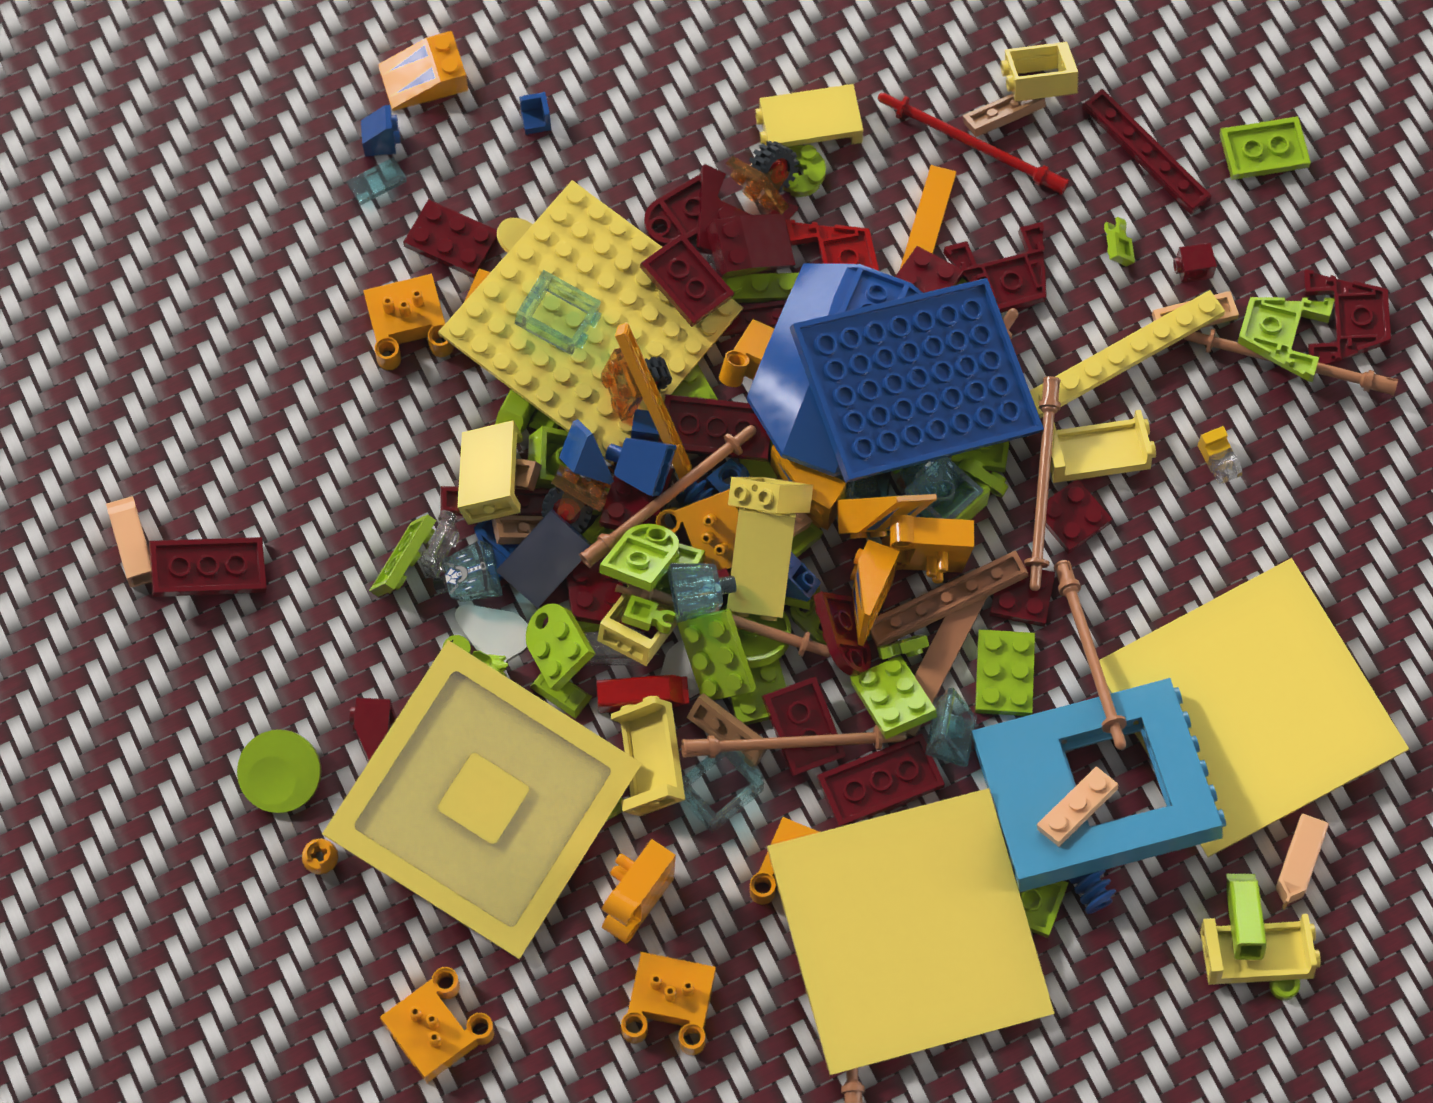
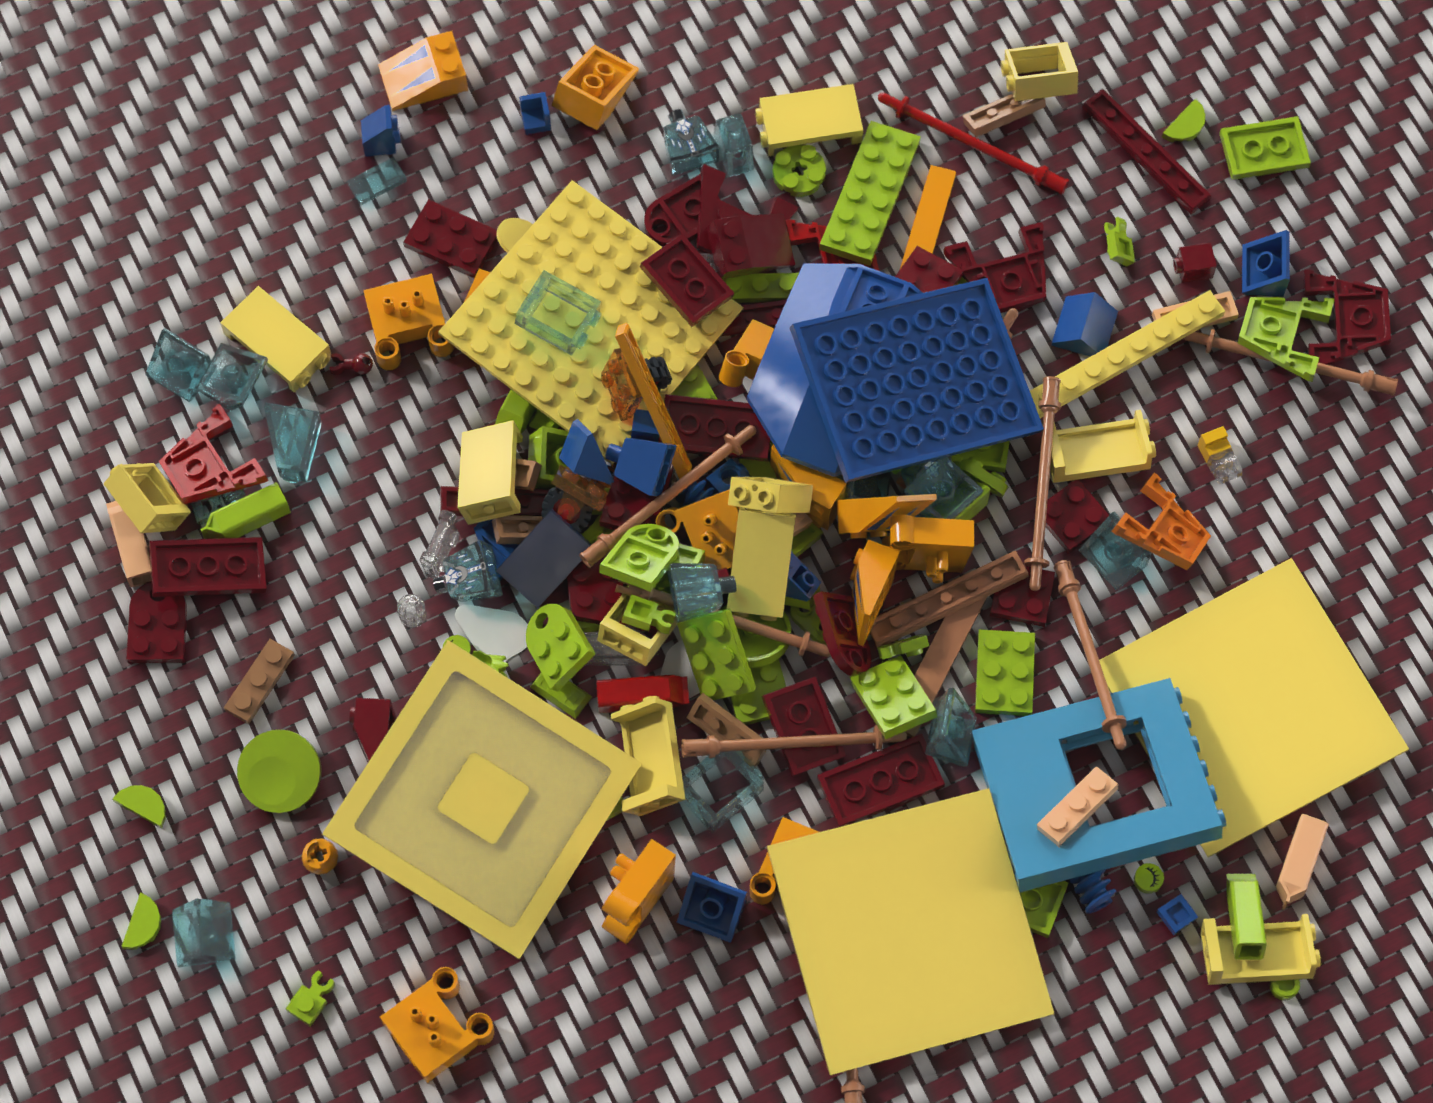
lime plate [369,514,437,597] -> none
light orange piece [621,952,716,1055] -> none
clear orange plate [725,141,799,214] -> none
none -> light yellow window [103,463,191,533]
none -> lime tile [112,785,166,829]
none -> lime tile [121,892,161,950]
none -> dark red plate [126,581,187,663]
none -> clear light blue slope [145,328,214,402]
none -> wing [159,404,269,504]
none -> clear light blue slope [172,898,236,968]
none -> clear light blue piece [190,488,246,525]
none -> clear light blue slope [196,343,268,411]
none -> lime piece [200,482,291,539]
none -> light yellow panel [220,286,331,392]
none -> medium nougat plate [224,639,295,725]
none -> clear light blue slope [264,402,322,483]
none -> lime plate [285,971,335,1027]
none -> dark red arm [329,353,373,375]
none -> clear wheel [397,594,427,628]
none -> light orange slope [552,45,639,130]
none -> clear light blue torso [663,109,719,176]
none -> blue slope [677,872,747,943]
none -> clear light blue torso [714,114,754,177]
none -> lime plate [819,121,921,266]
none -> blue slope [1051,292,1118,357]
none -> clear light blue slope [1079,511,1152,590]
none -> orange wing [1111,472,1211,570]
none -> lime tile [1134,863,1164,894]
none -> blue plate [1157,894,1198,935]
none -> lime tile [1162,98,1205,142]
none -> blue slope [1242,230,1290,297]

